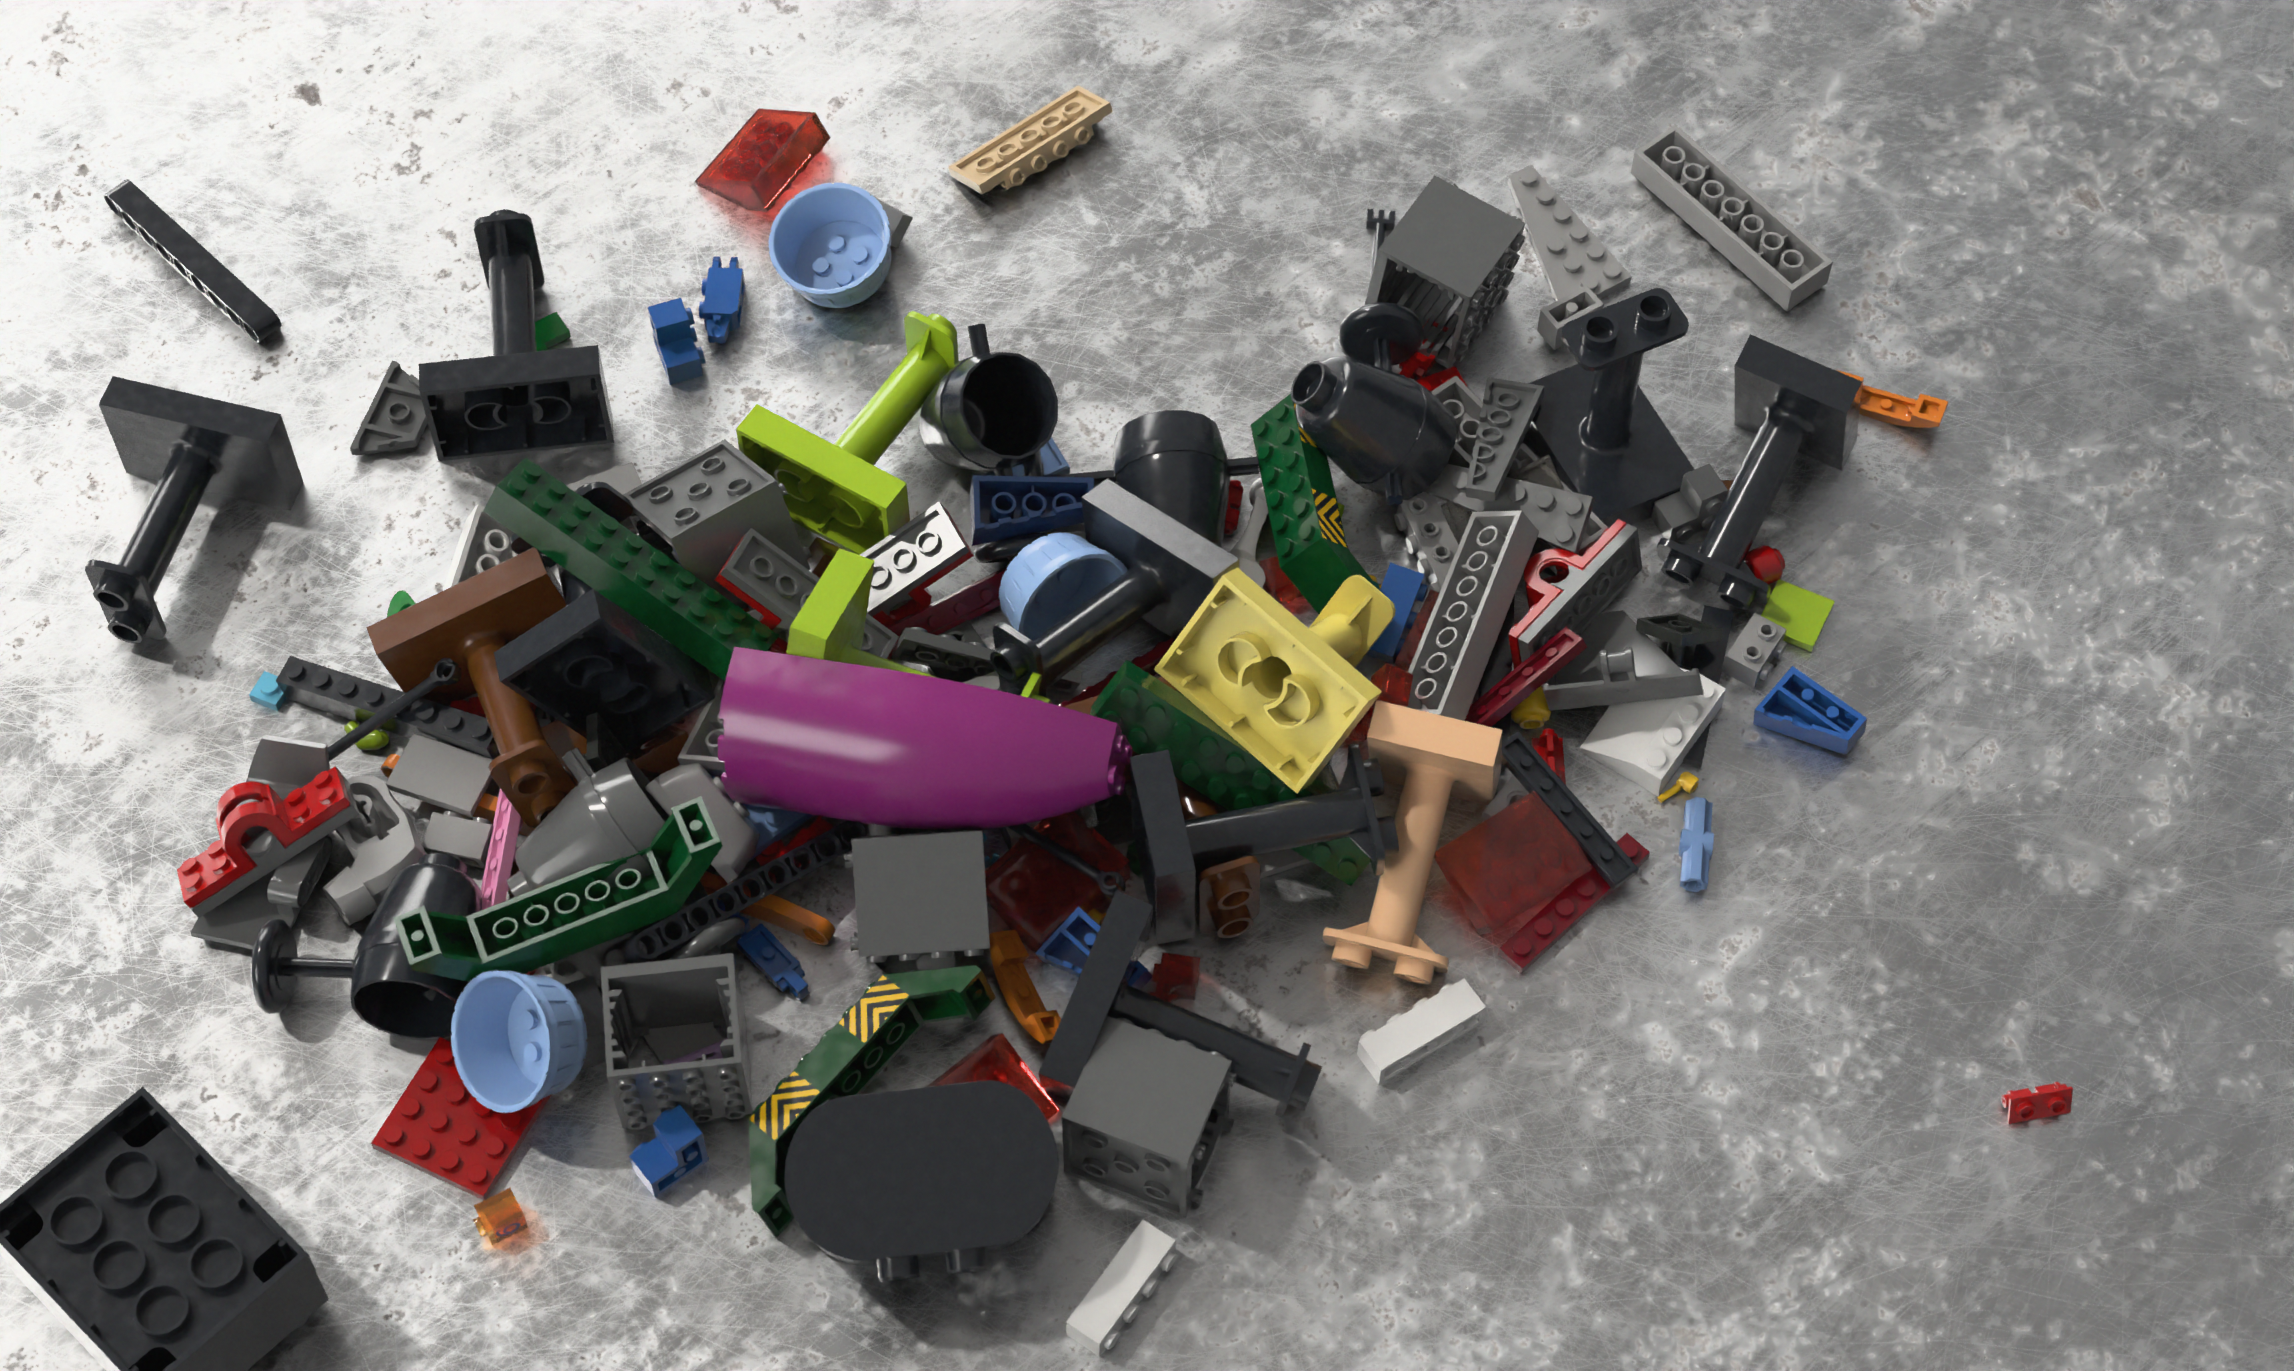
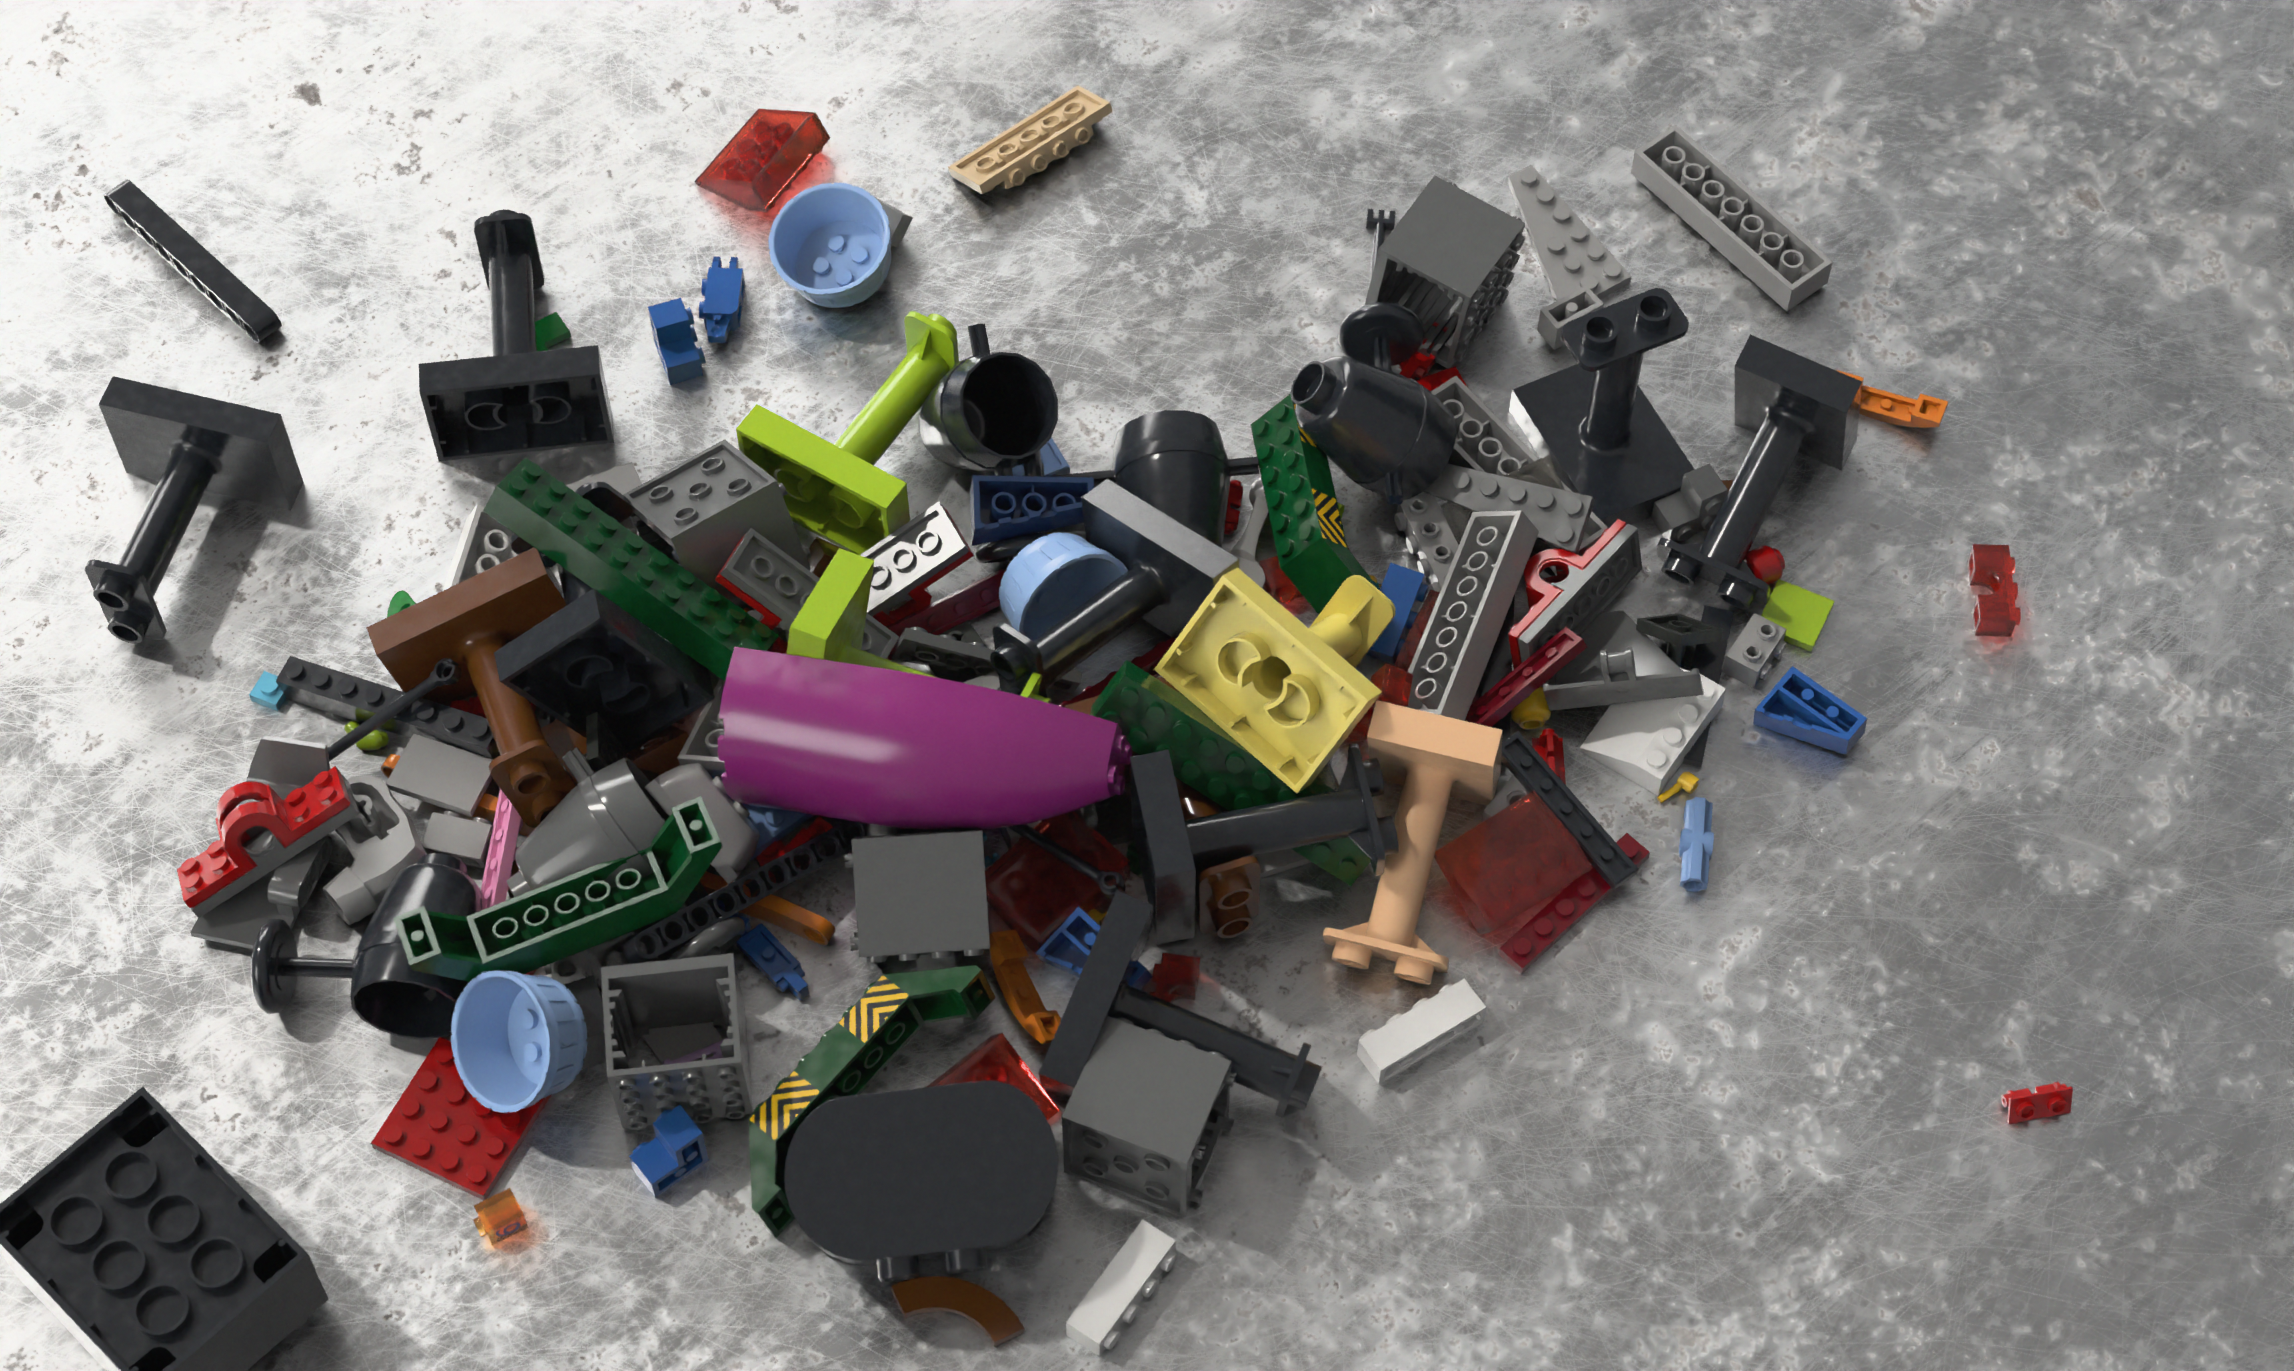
dark grey wing [350,360,428,456] -> none
dark grey wing [1465,377,1544,502] -> none
none -> reddish brown tile [891,1276,1025,1347]
none -> clear red arch [1967,544,2021,637]

